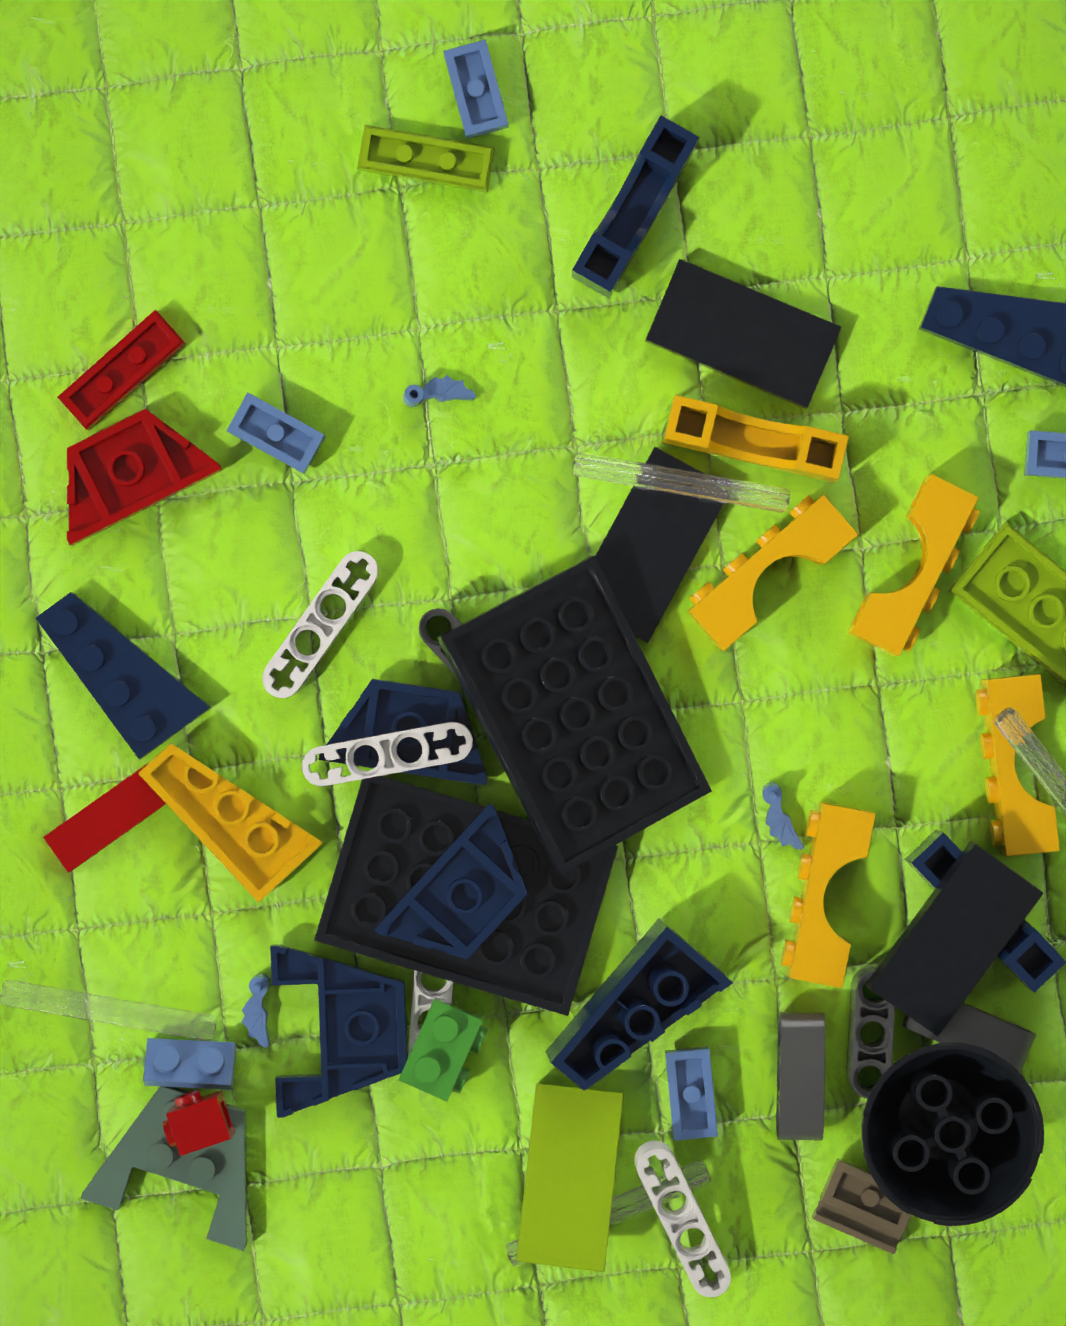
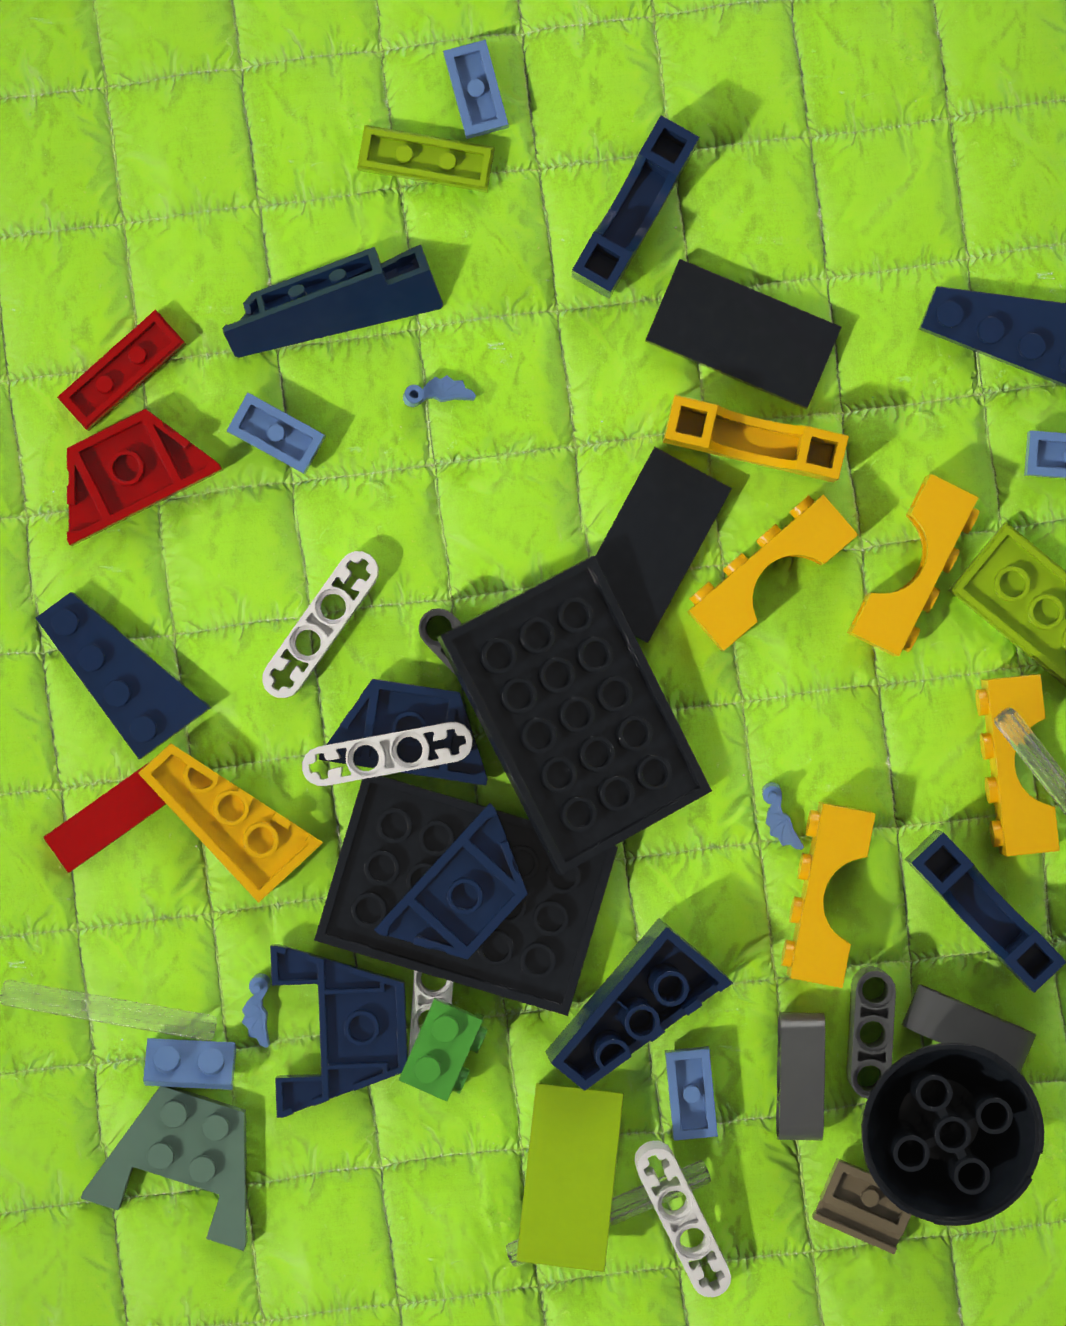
red brick [163,1090,236,1156] -> none
clear axle [572,452,790,513] -> none
black tile [865,841,1043,1037] -> none
none -> dark blue wedge [222,245,443,358]

